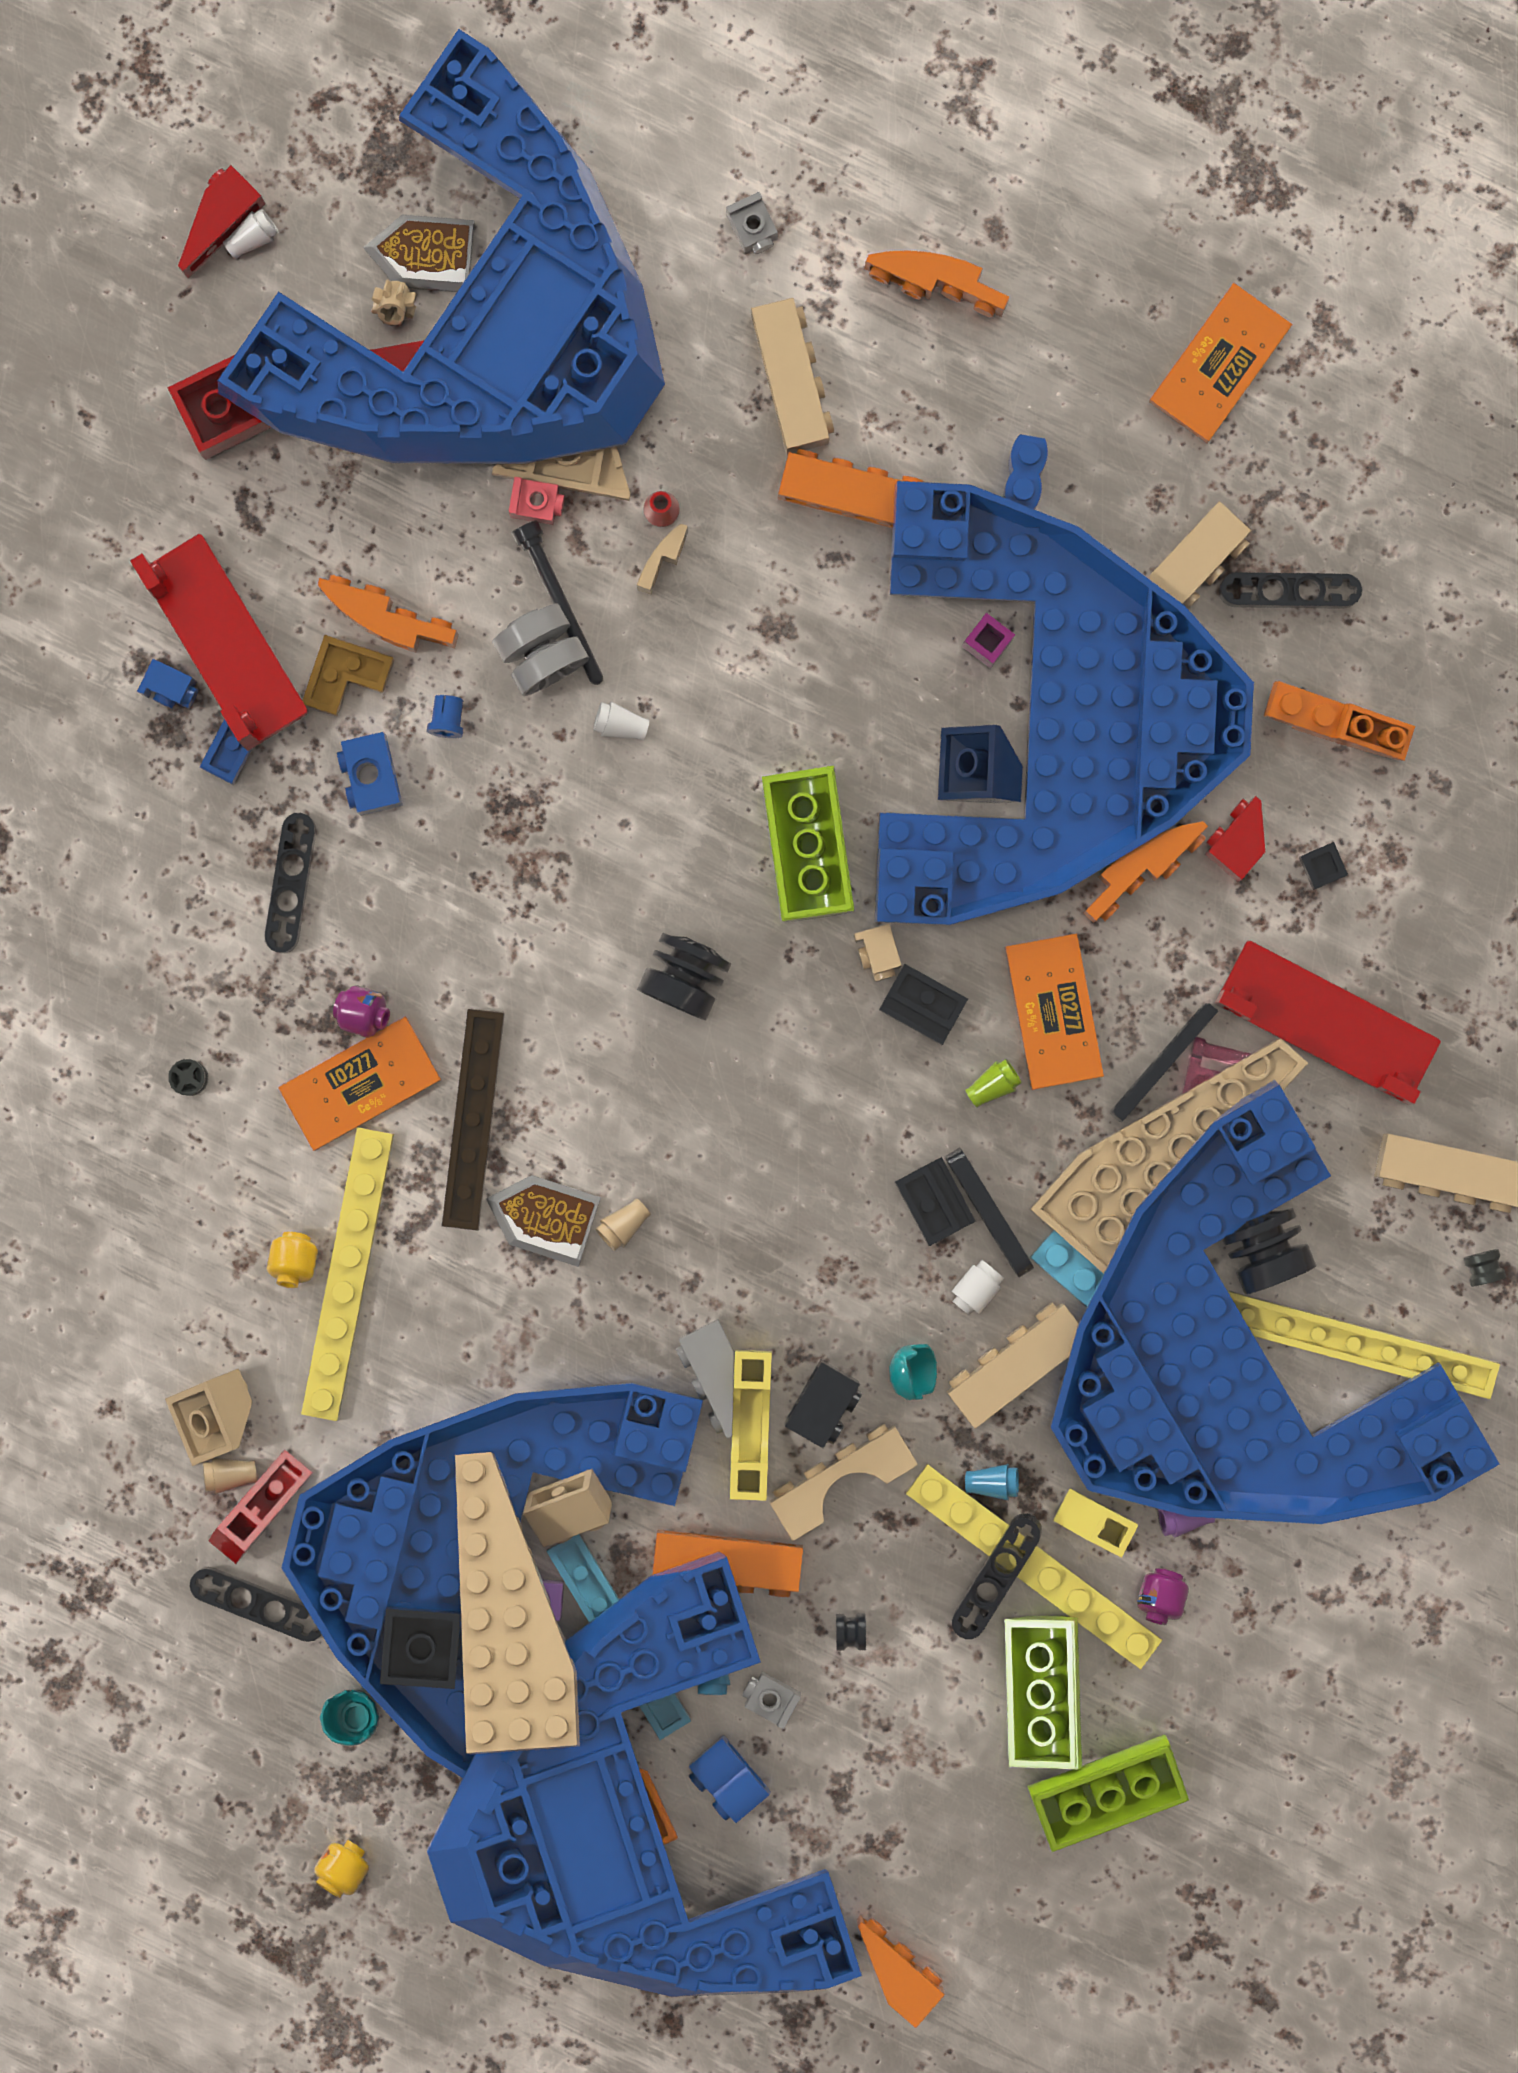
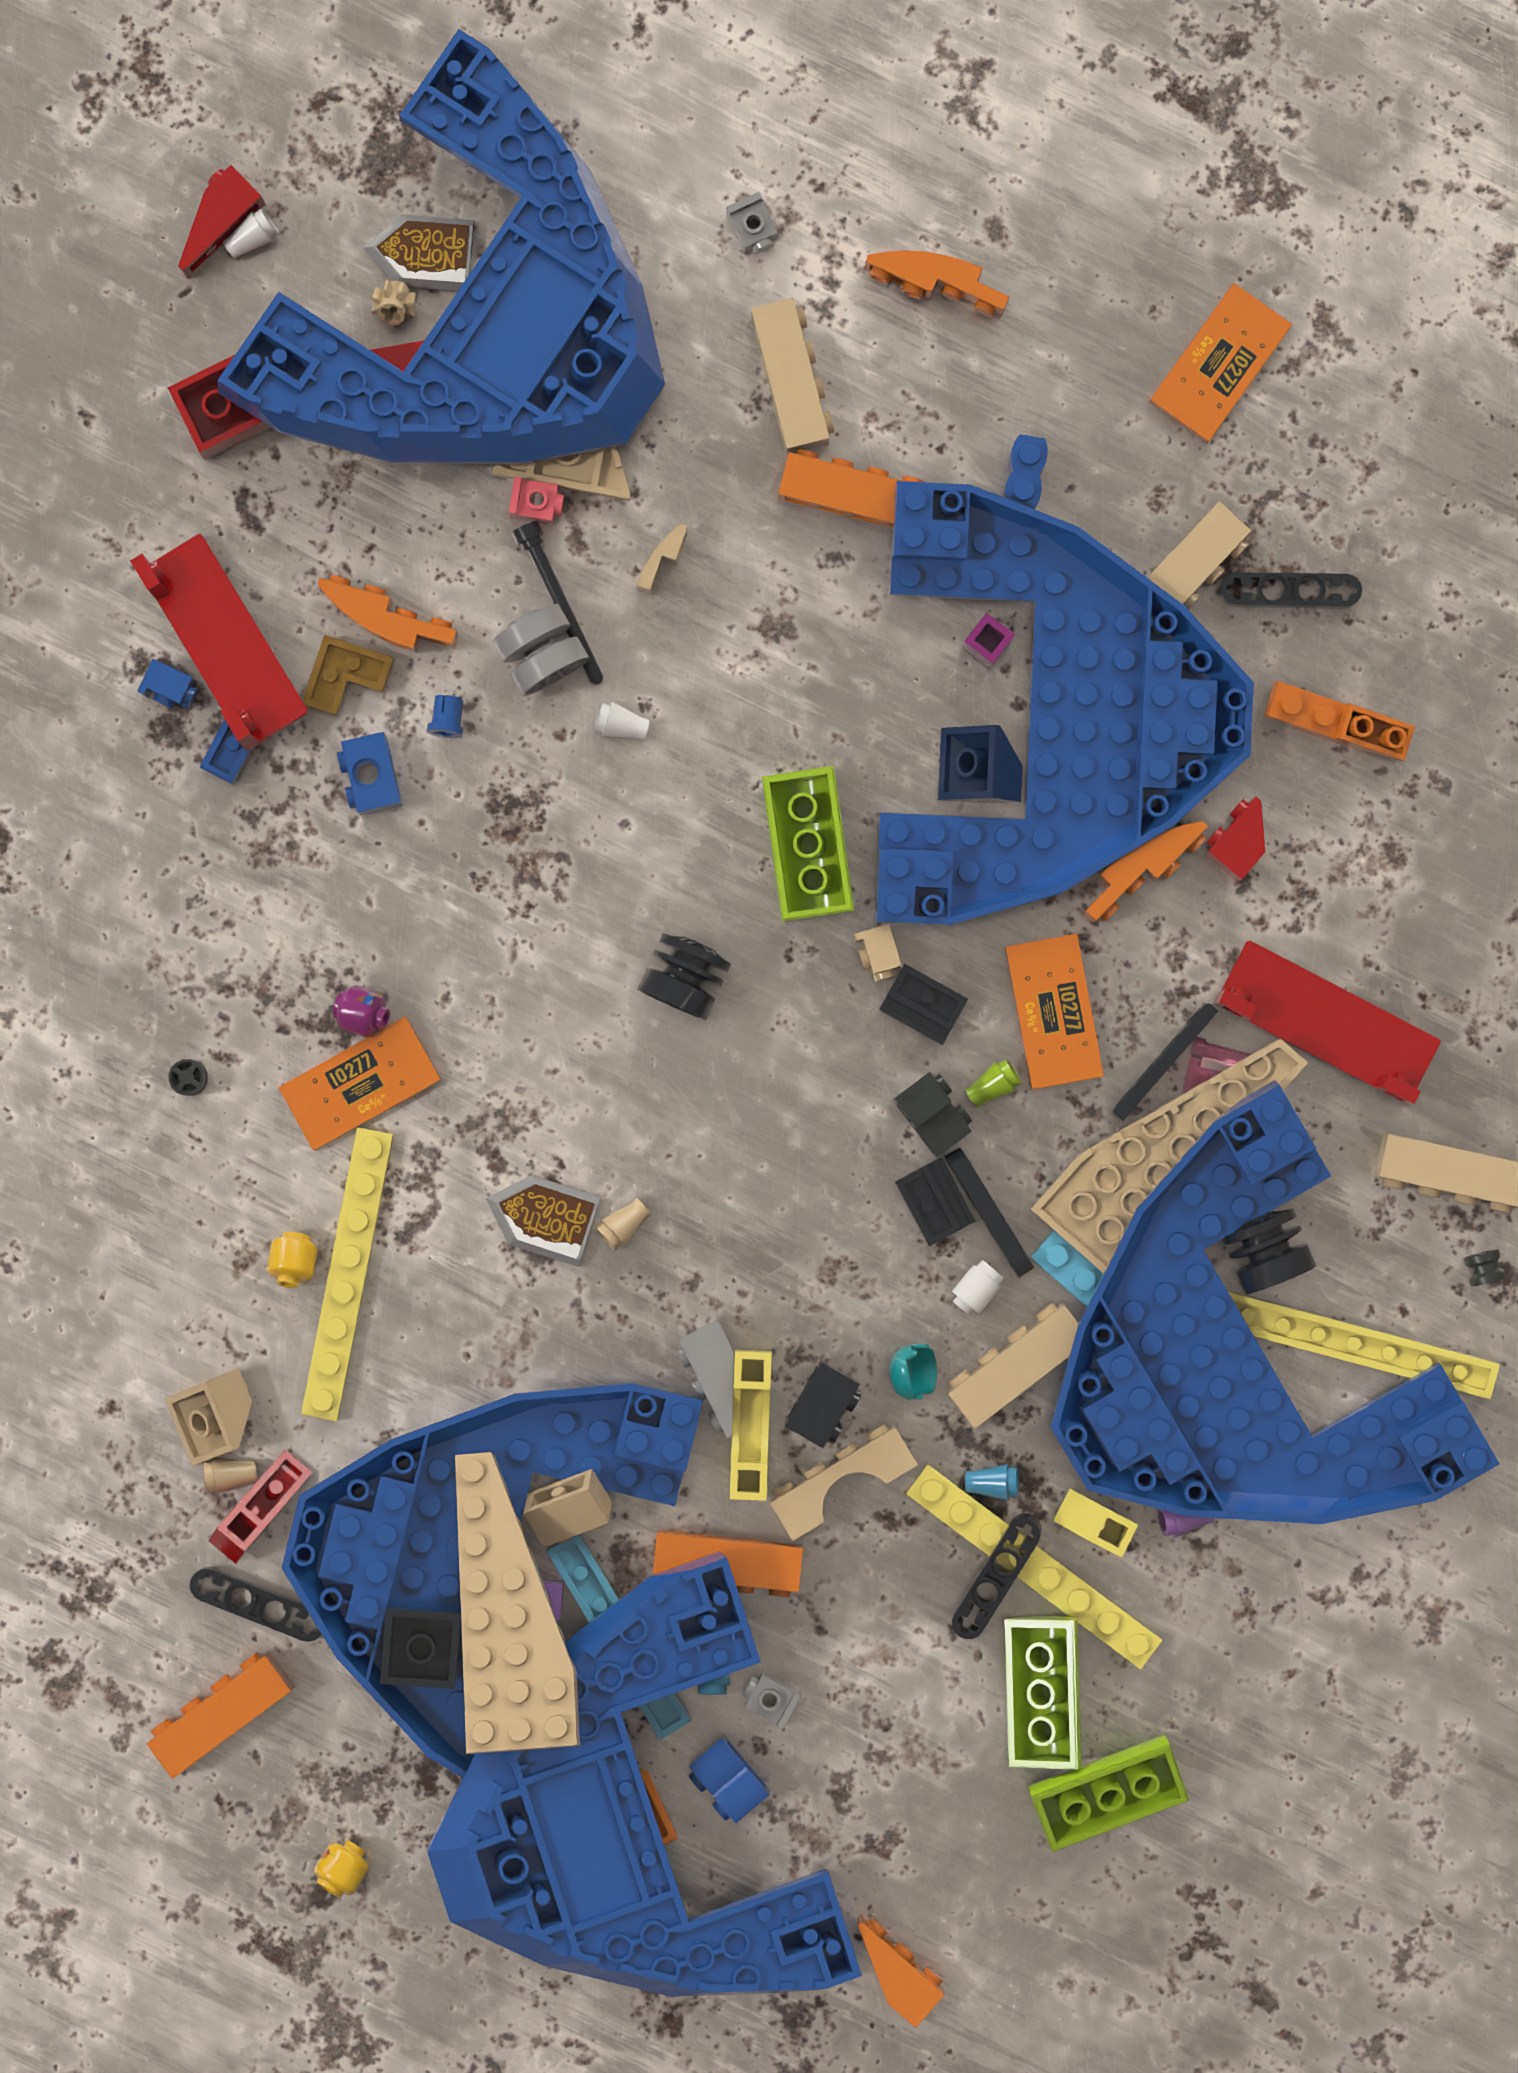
black beam [265,813,316,954] -> none
teal hair [320,1690,380,1746] -> none
dark brown plate [442,1009,505,1231] -> none
red cone [643,491,680,527] -> none
black wheel [836,1613,866,1651] -> none
magenta head [1137,1568,1189,1625] -> none
black plate [1299,842,1348,890] -> none
none -> orange brick [146,1652,295,1779]
none -> pearl dark grey brick [892,1072,973,1158]

